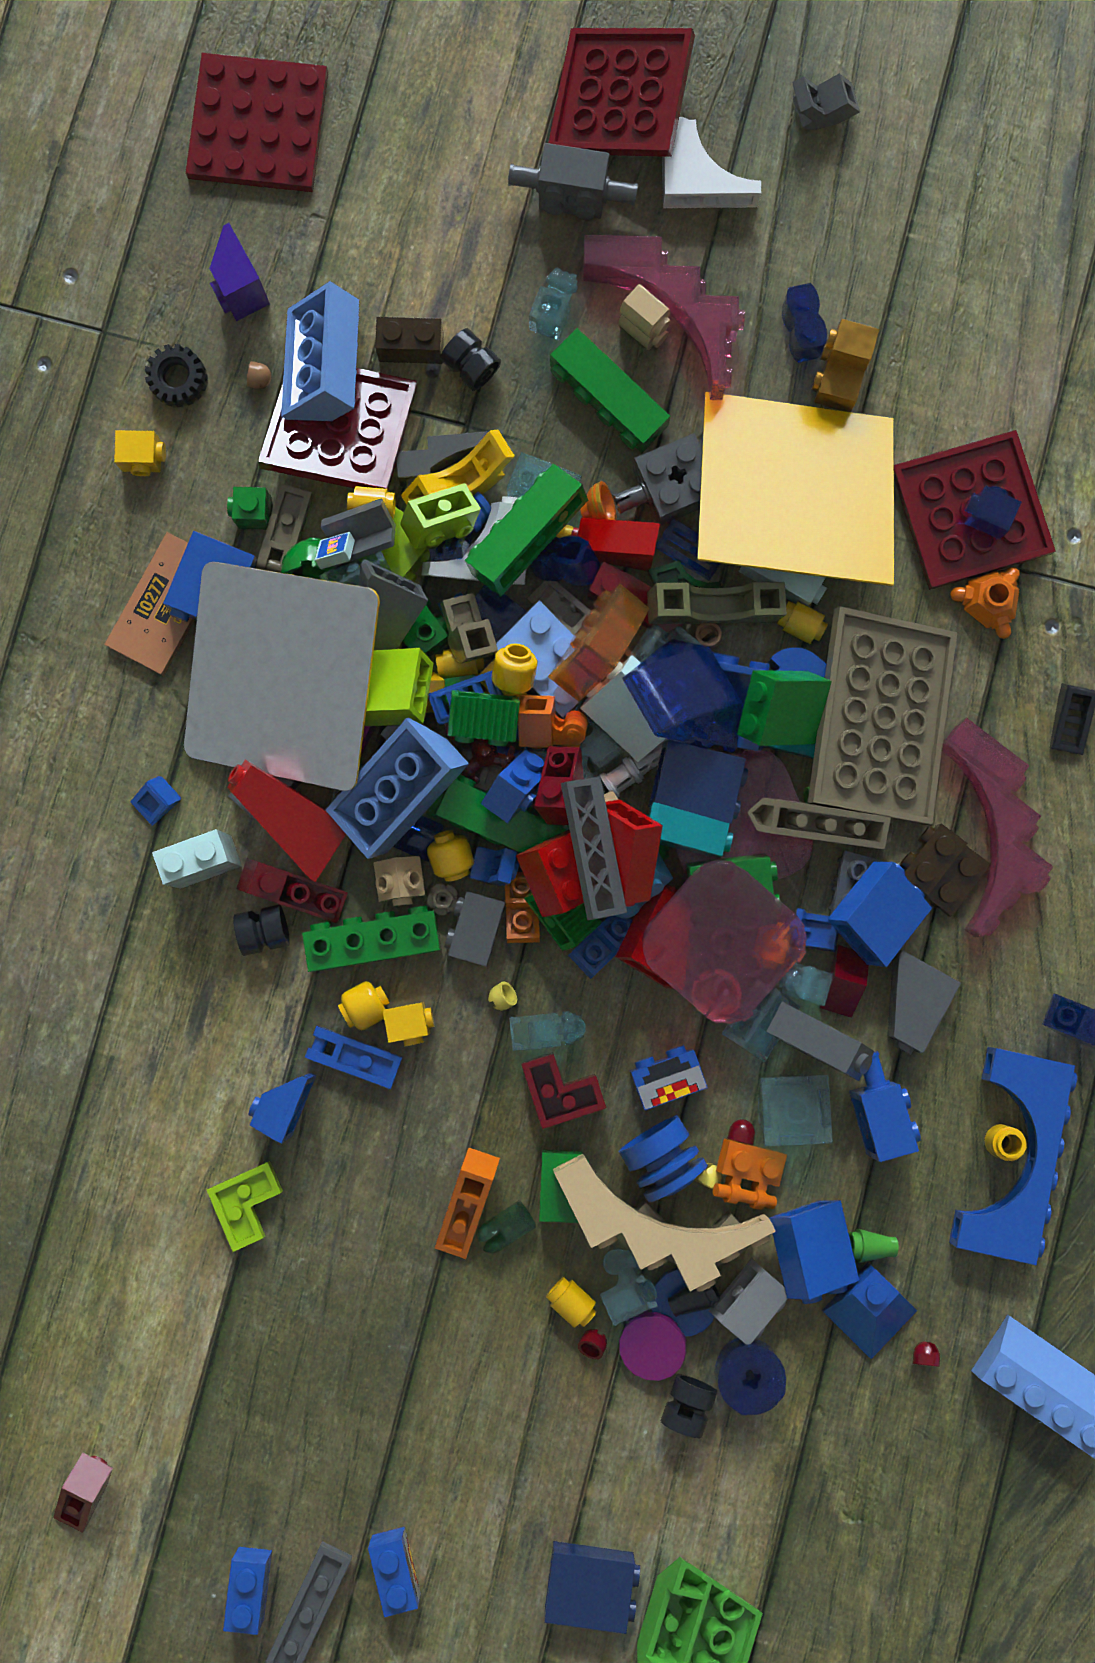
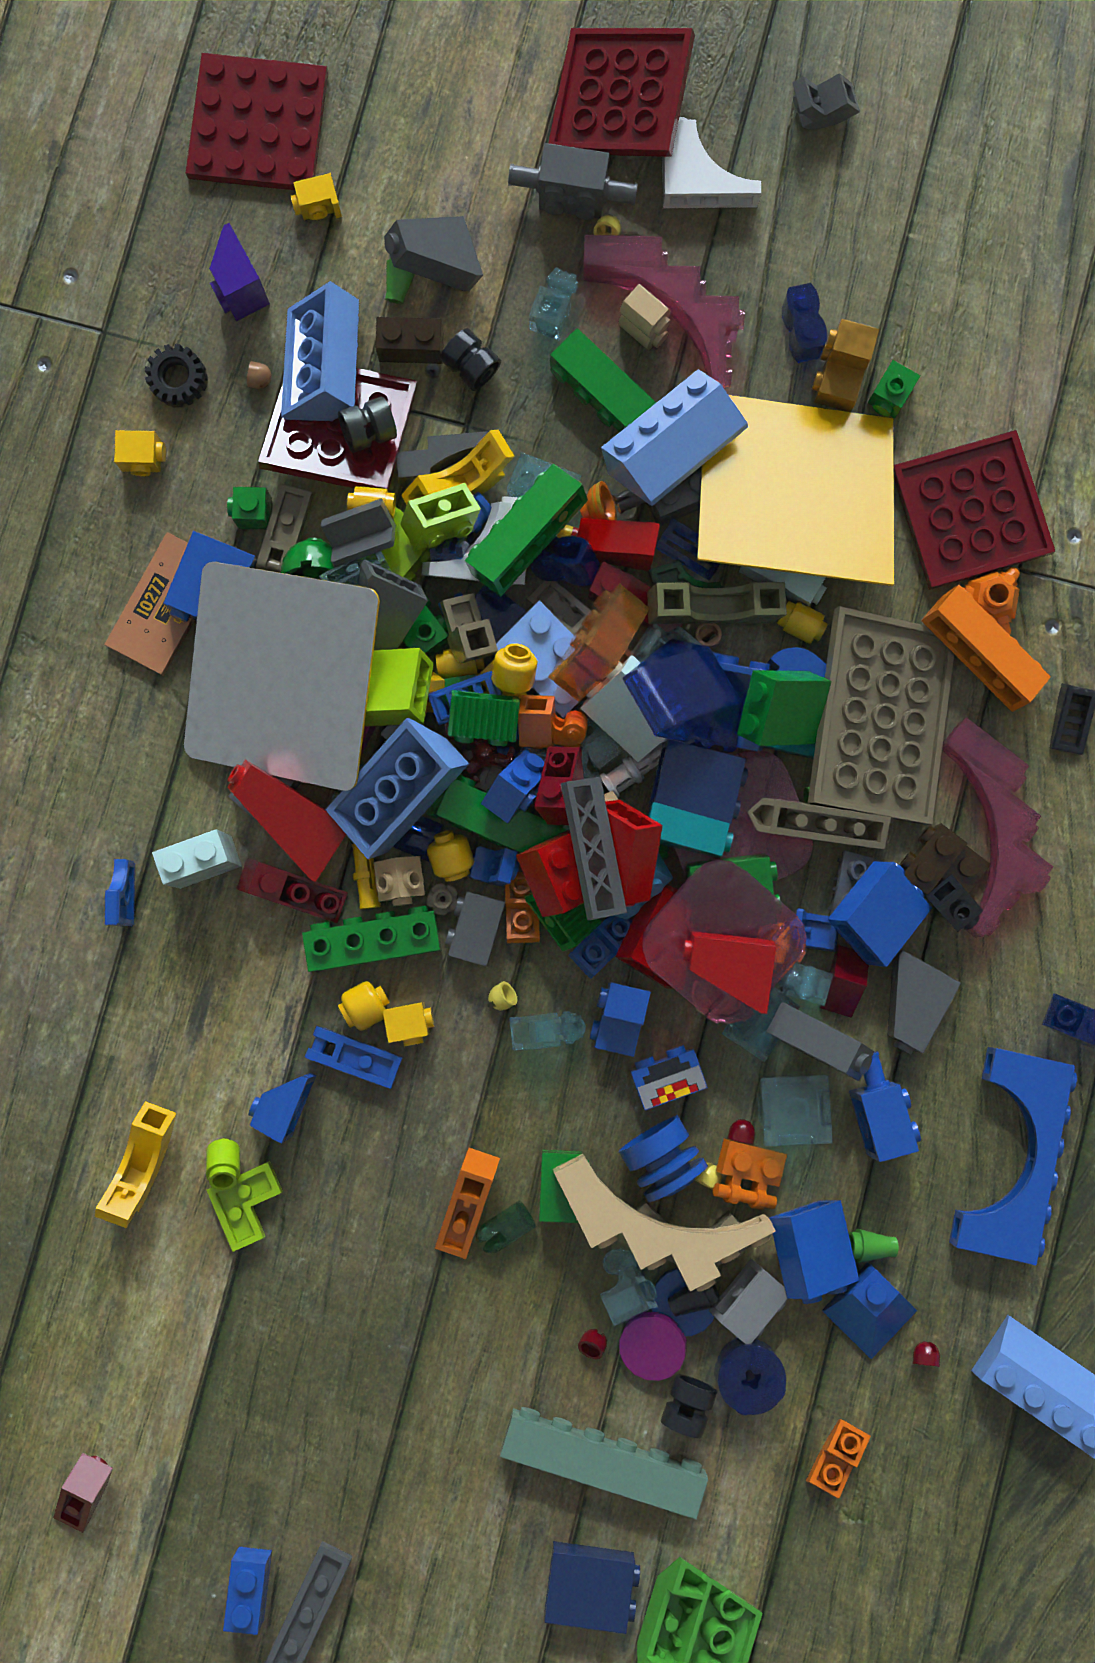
blue slope [130,776,181,826] -> none
black wheel [233,904,290,956] -> none
tile [315,532,355,569] -> none
blue brick [368,1526,421,1617] -> none
dark red brick [521,1052,606,1129] -> none
yellow brick [546,1277,597,1328] -> none
clear blue brick [964,486,1022,539] -> none
yellow brick [985,1124,1026,1161] -> none
none -> yellow arch [95,1101,176,1228]
none -> blue tile [105,859,135,927]
none -> lime brick [206,1138,240,1190]
none -> yellow brick [291,173,342,220]
none -> pearl dark grey wheel [338,397,397,453]
none -> yellow pin [351,844,381,909]
none -> dark grey slope [384,216,483,291]
none -> bright green cone [385,257,415,304]
none -> sand green brick [500,1407,708,1519]
none -> blue brick [589,982,651,1057]
none -> light yellow hinge [594,215,621,244]
none -> medium blue slope [601,369,748,506]
none -> red slope [682,931,777,1014]
none -> orange slope [806,1419,871,1499]
none -> green brick [868,360,921,418]
none -> orange brick [921,585,1051,712]
none -> black brick [926,874,983,932]

